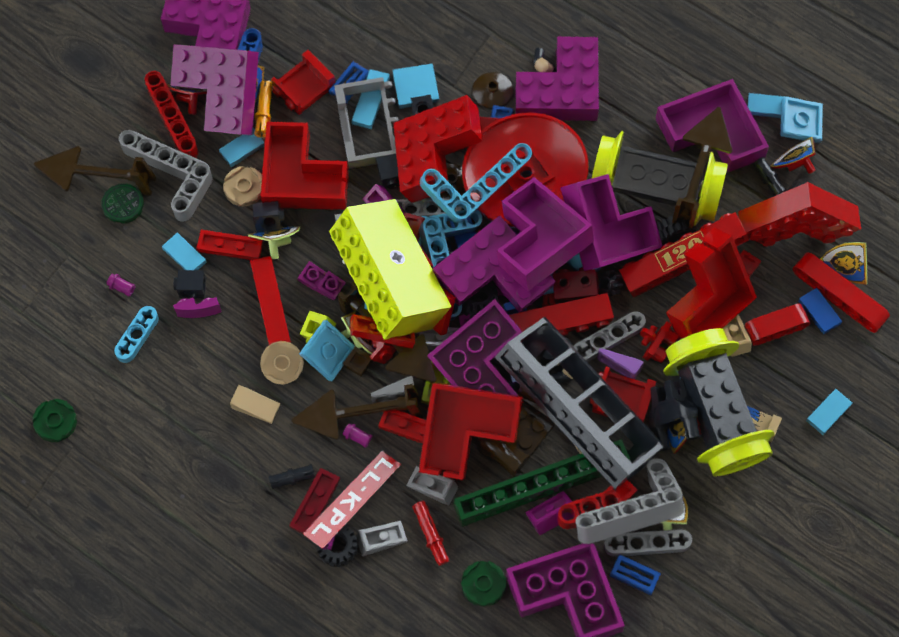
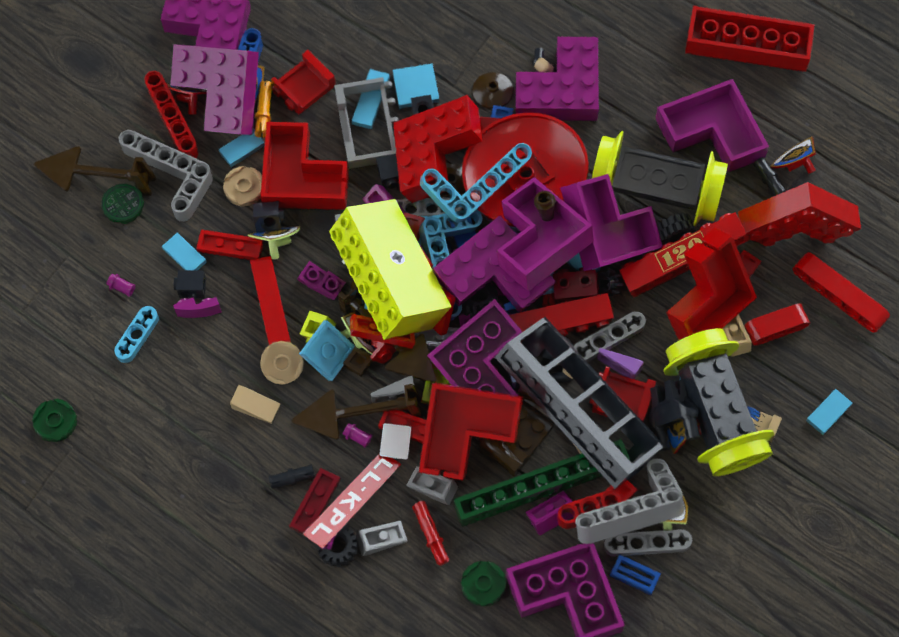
blue tile [329,62,369,103] -> none
red hips [640,321,679,363] -> none
dark brown piece [672,107,733,229] -> none
medium azure tile [747,93,783,118] -> none
medium azure tile [781,96,823,143] -> none
blue tile [798,288,842,335] -> none
shield [820,242,868,285] -> none
none -> white sticker [380,423,411,459]
none -> dark brown cone [534,191,556,221]
none -> red brick [685,6,815,72]

